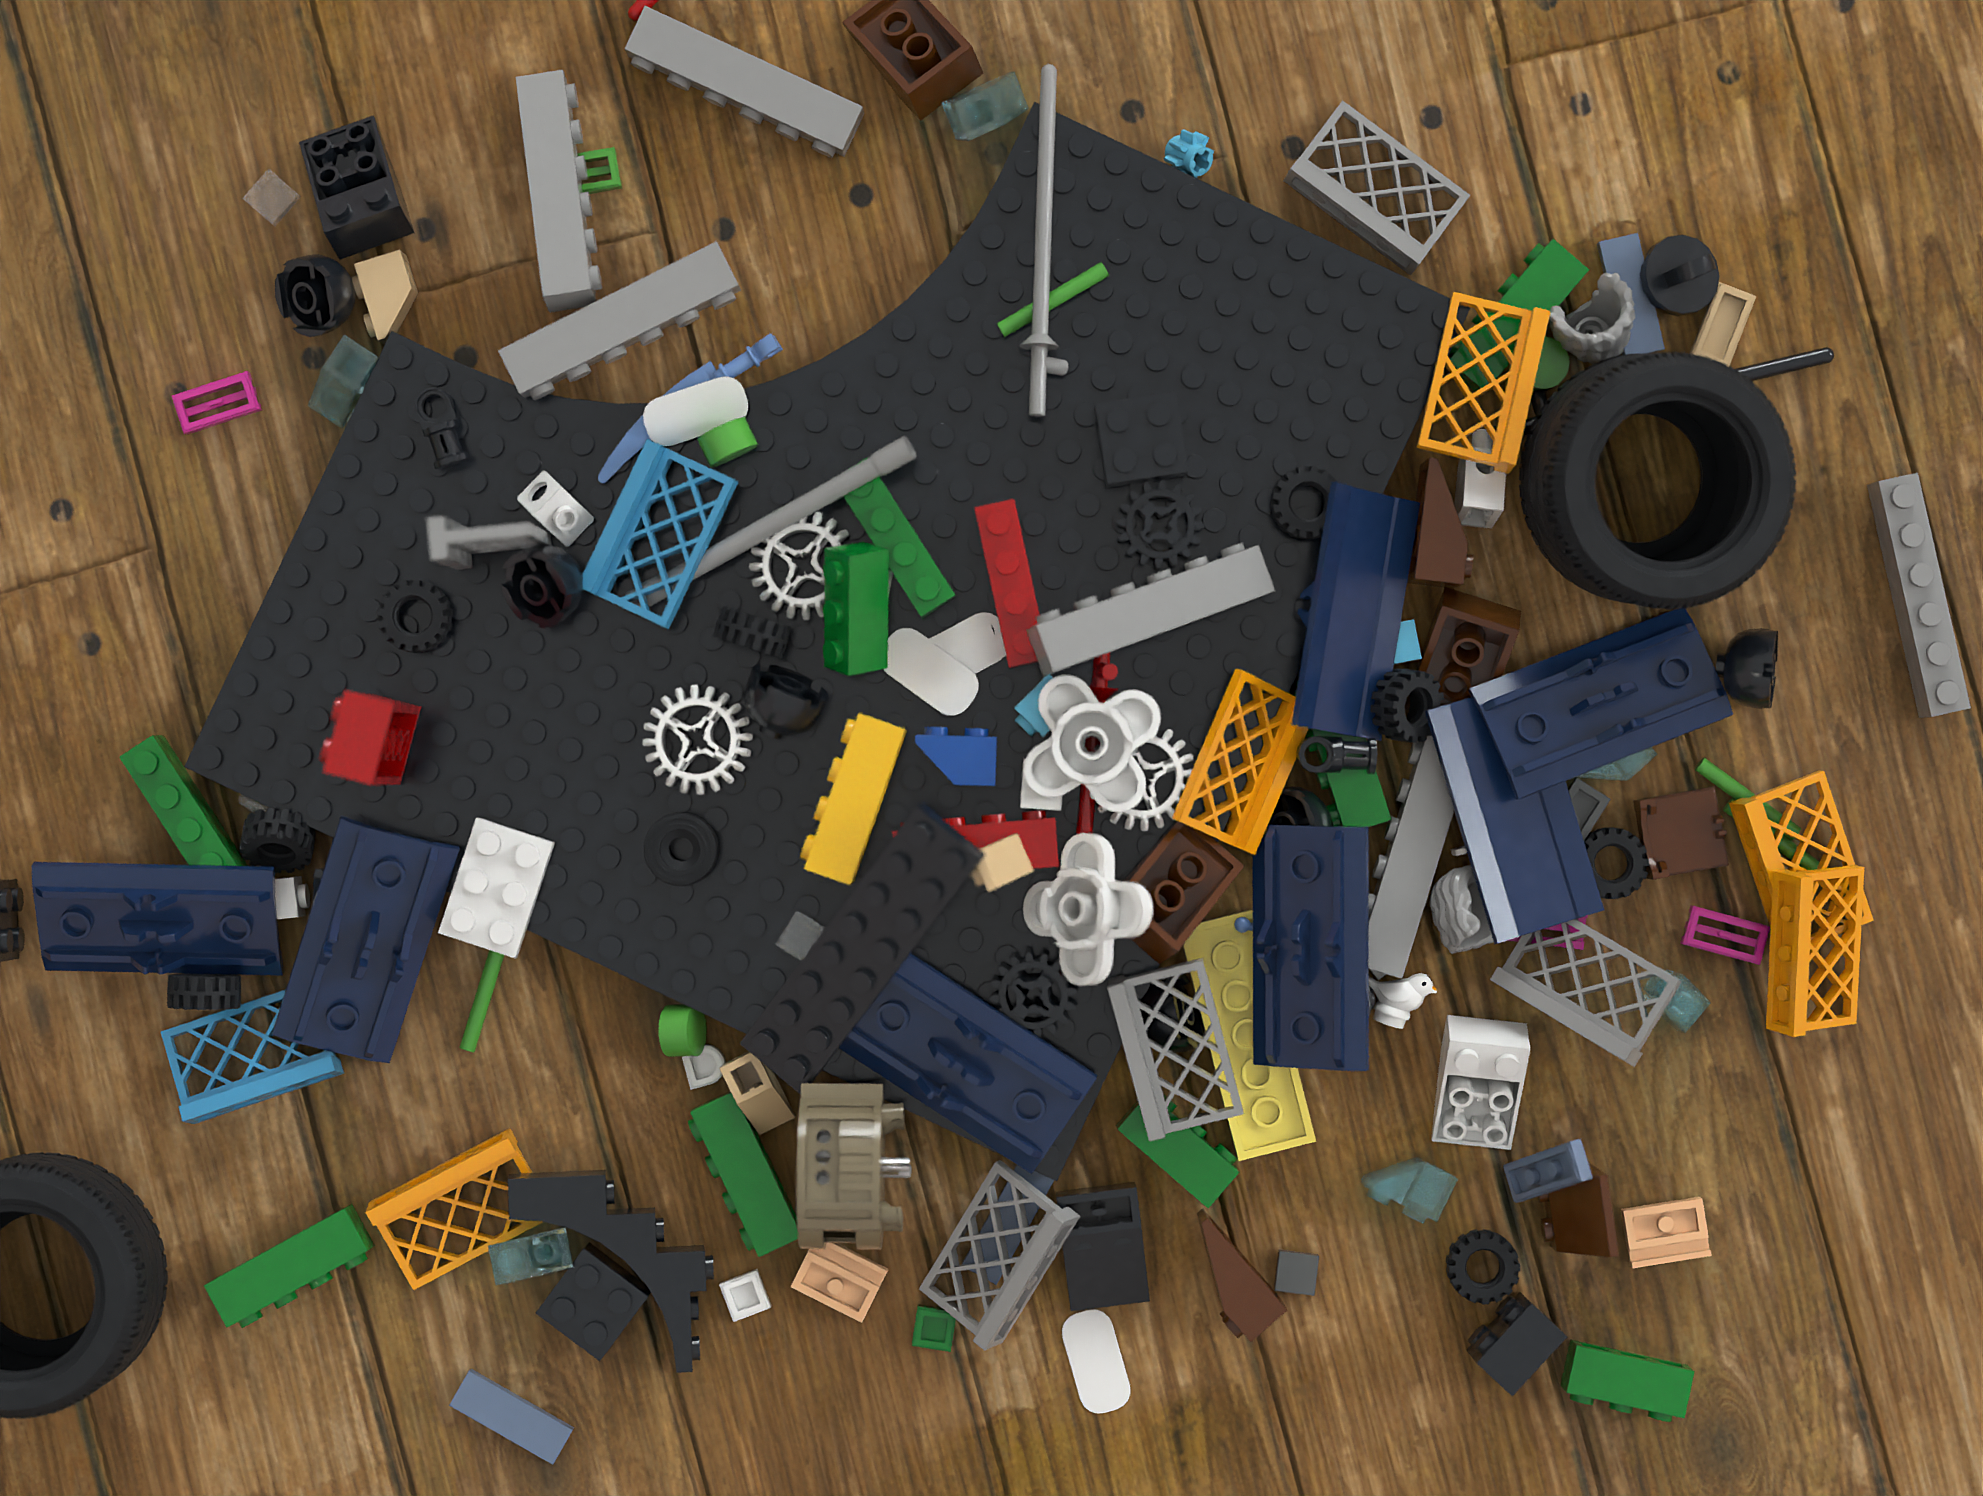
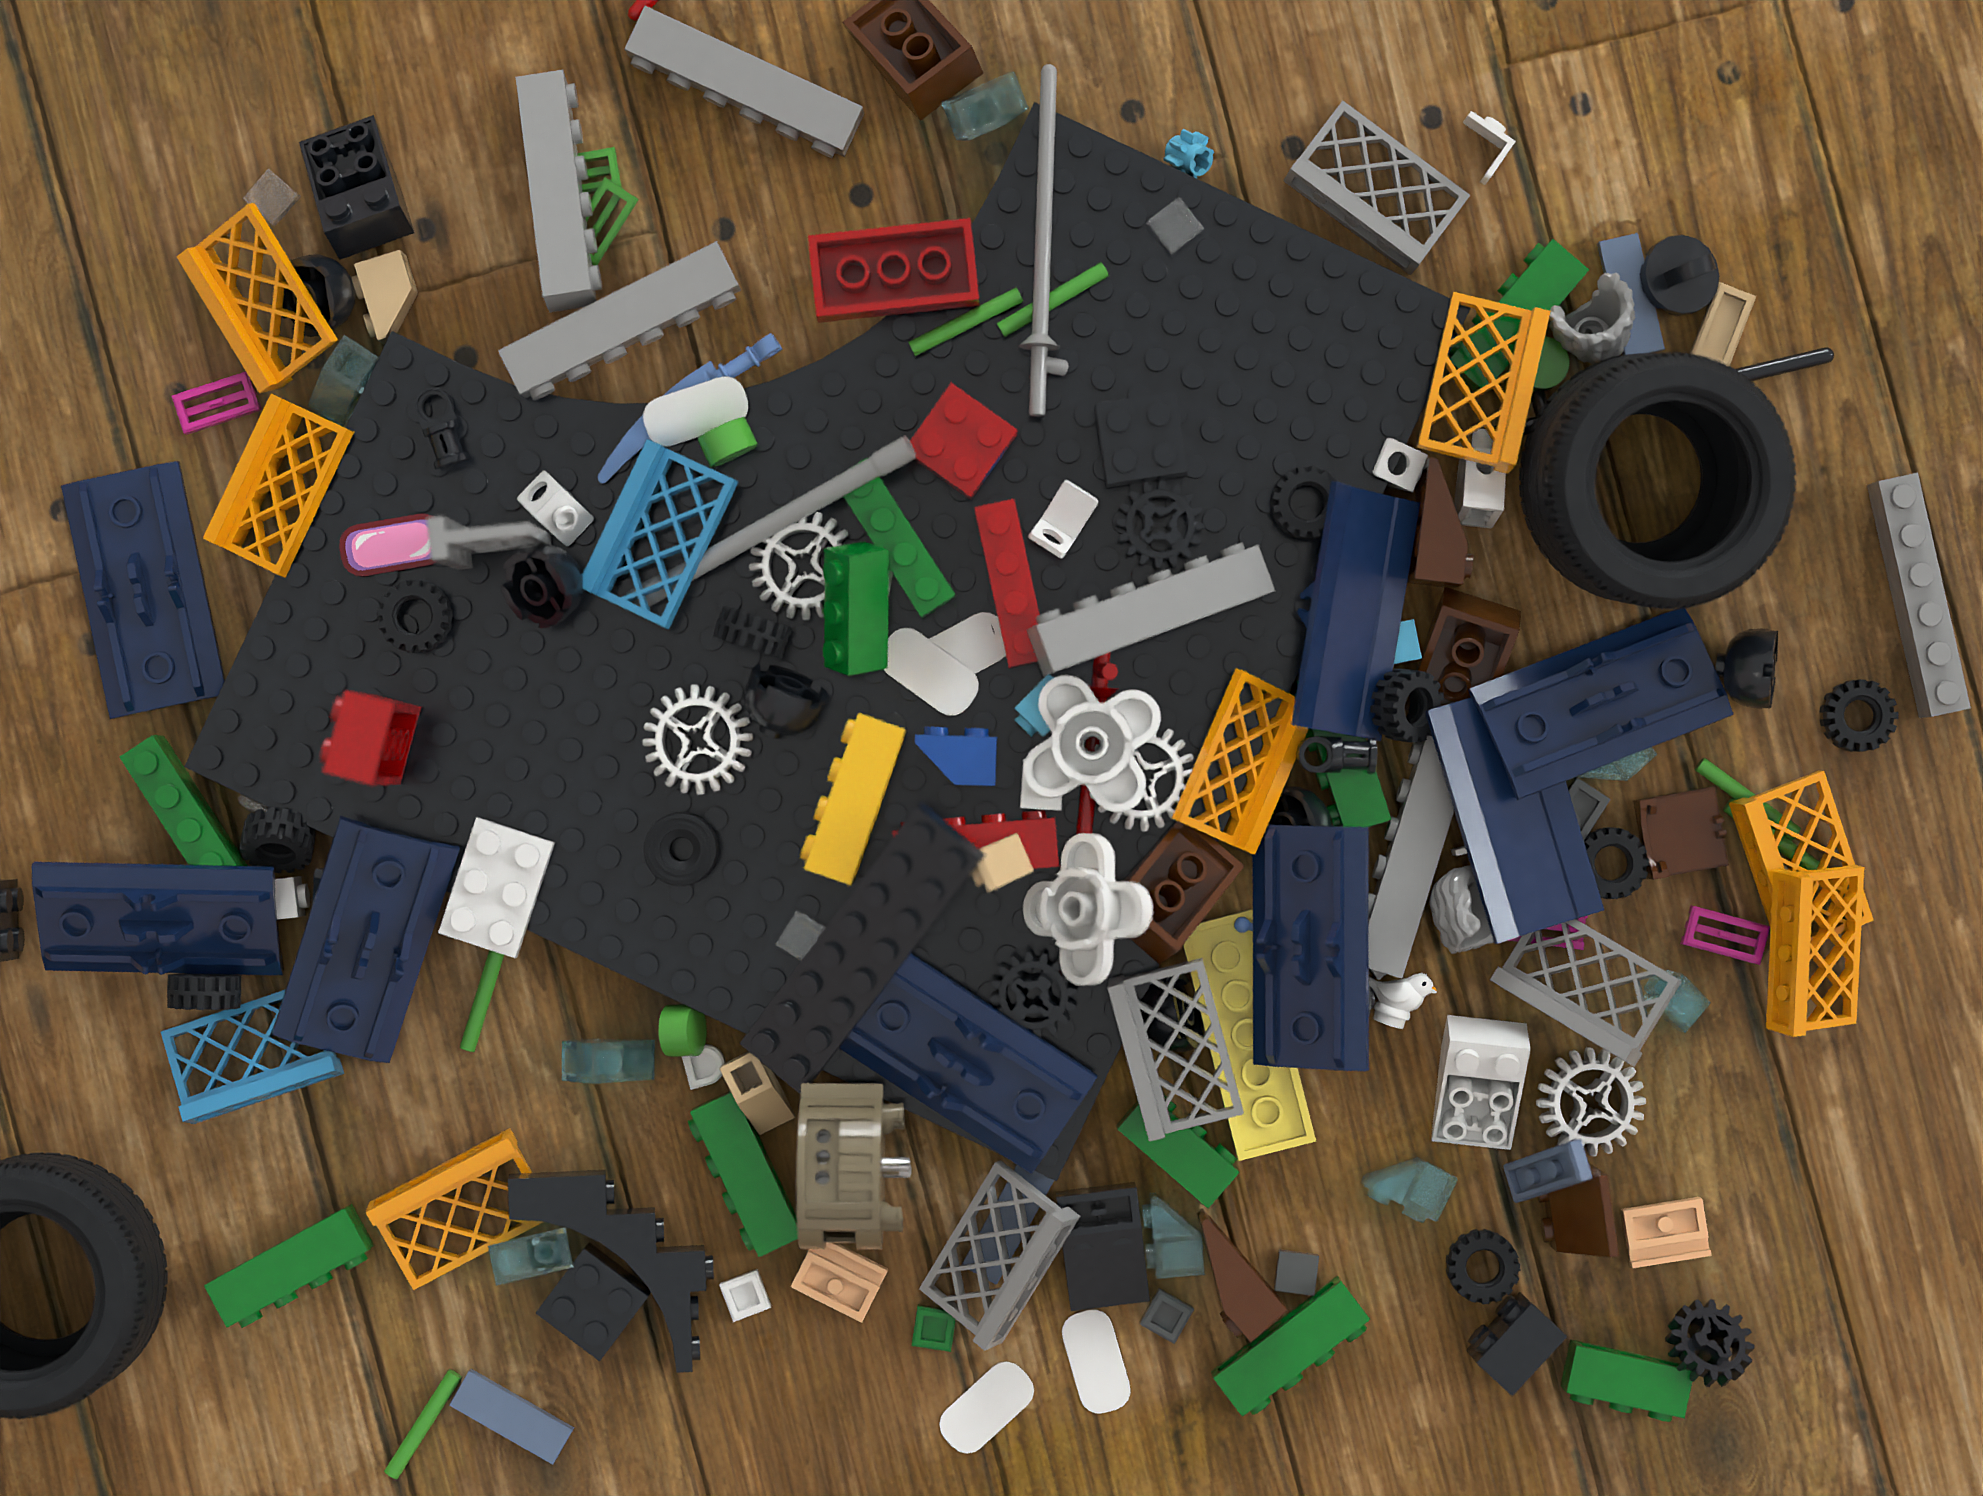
none -> dark blue hinge [61,461,225,719]
none -> light orange fence [177,203,338,393]
none -> light orange fence [203,393,354,578]
none -> sticker [339,514,436,576]
none -> bright green bar [384,1369,462,1479]
none -> clear light blue slope [562,1039,655,1084]
none -> bright green tile [586,177,639,266]
none -> red brick [808,218,980,323]
none -> bright green bar [908,287,1023,356]
none -> red brick [909,383,1018,500]
none -> white sticker [940,1362,1034,1453]
none -> white bracket [1029,480,1099,558]
none -> dark grey tile [1139,1288,1194,1344]
none -> clear light blue slope [1142,1193,1205,1279]
none -> clear tile [1147,197,1204,255]
none -> green brick [1211,1275,1370,1417]
none -> white bracket [1373,438,1428,492]
none -> white bracket [1463,111,1516,185]
none -> white gear [1536,1047,1646,1156]
none -> black gear [1665,1299,1755,1387]
none -> black tyre [1819,680,1899,752]

